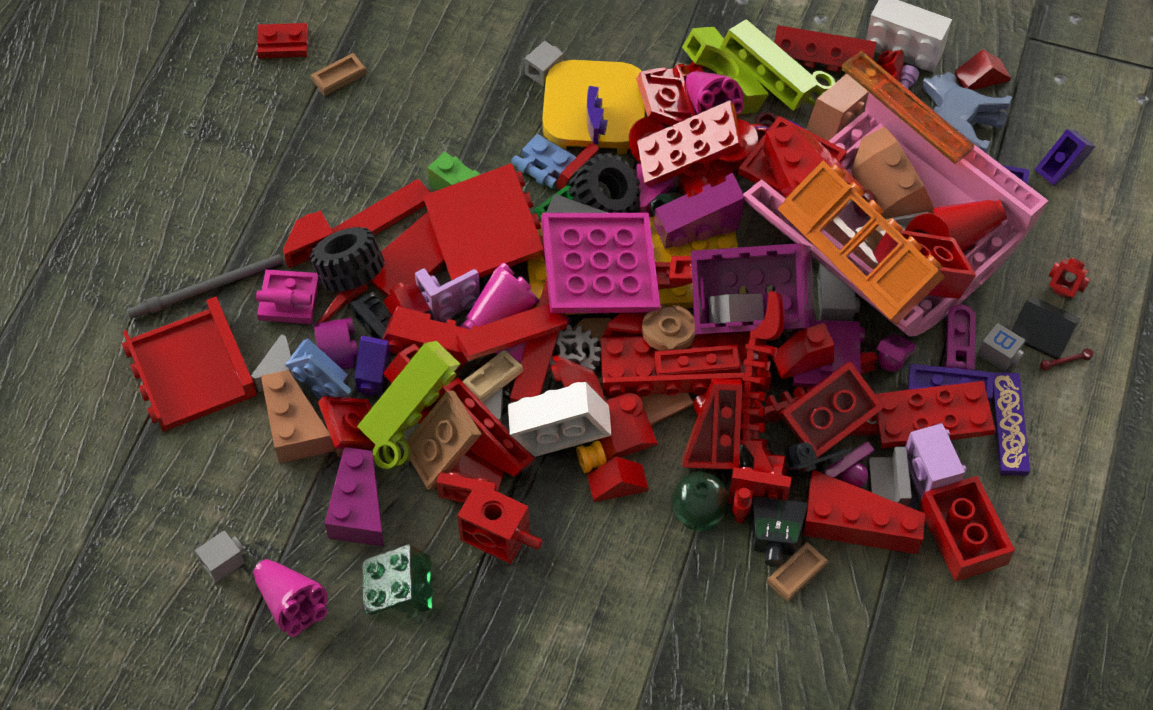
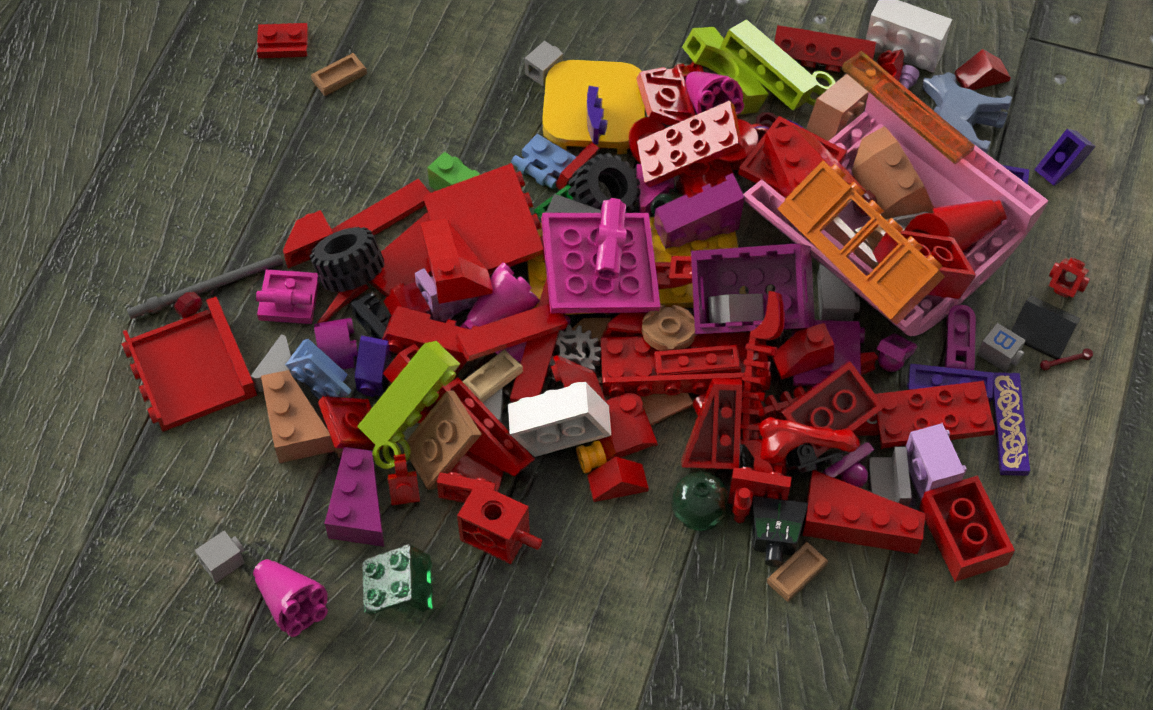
none -> dark red tile [174,292,203,319]
none -> red plate [388,454,420,505]
none -> red wedge [420,218,493,304]
none -> dark pink piece [595,198,626,281]
none -> red hair [759,417,860,464]

